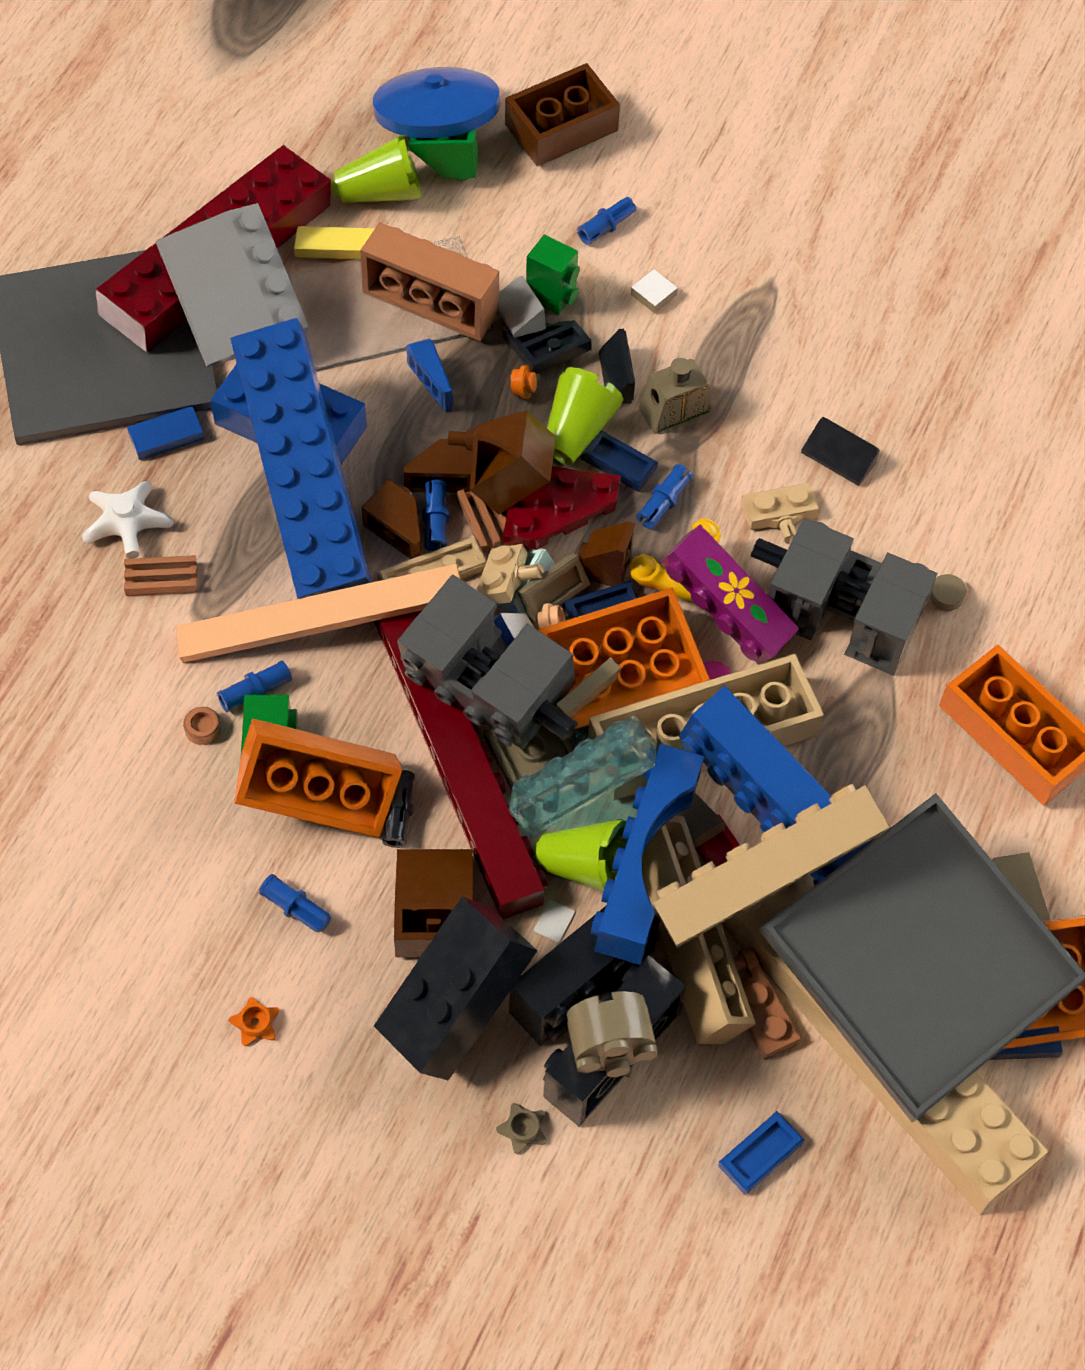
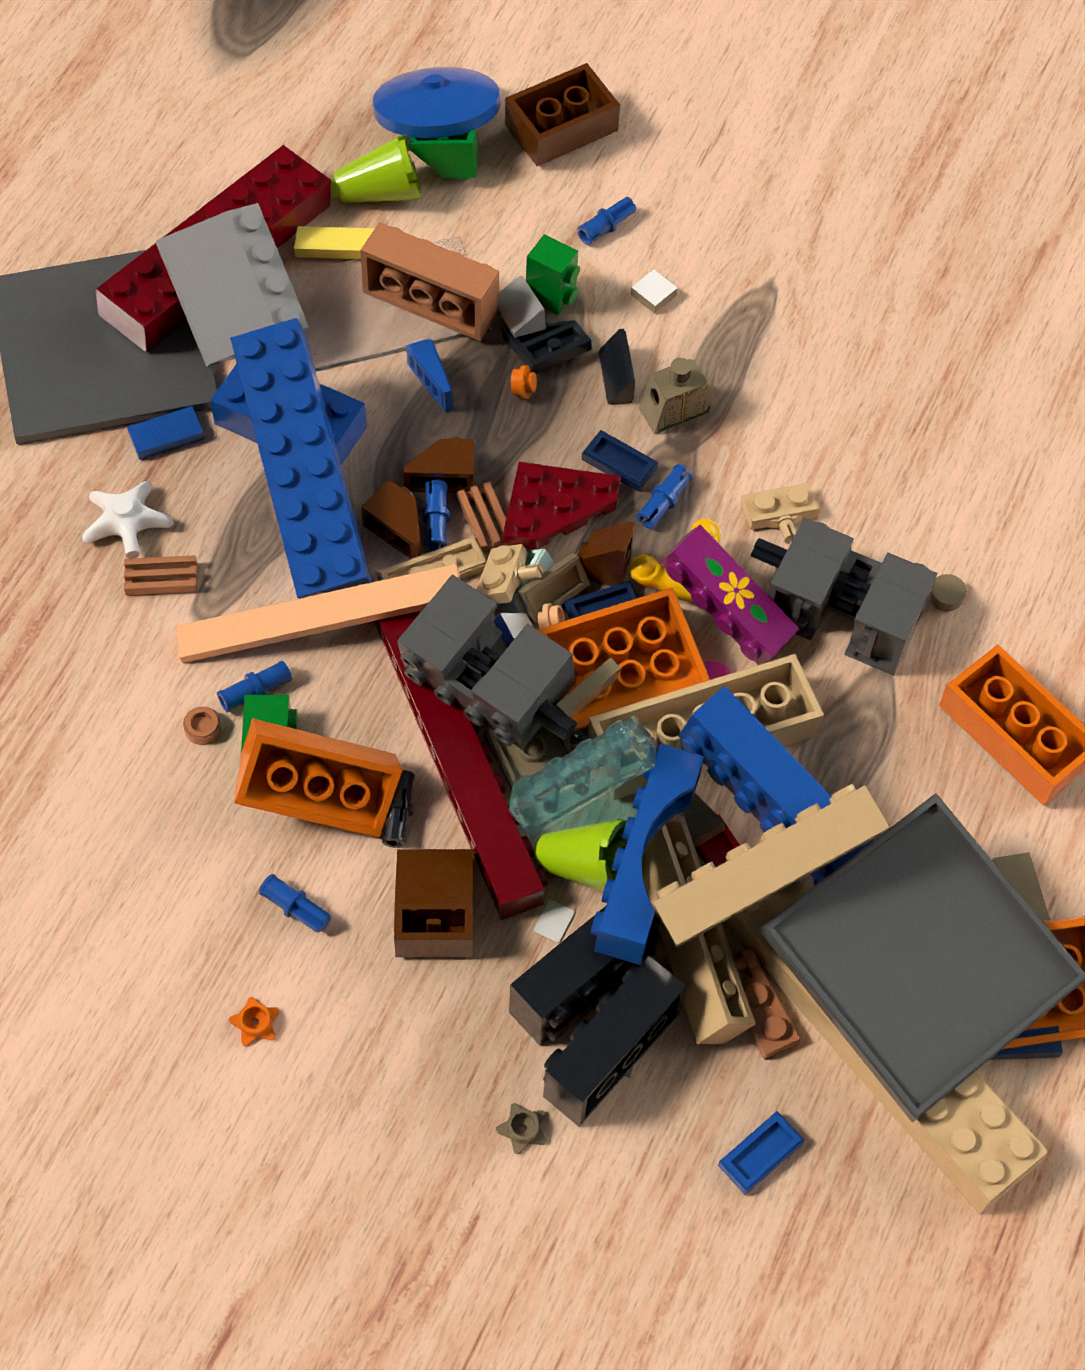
black brick [374,896,538,1081] -> none
reddish brown piece [448,411,556,515] -> none
lime cone [547,367,624,467] -> none
dark tan brick [567,991,658,1077] -> none
black slope [801,417,880,486] -> none

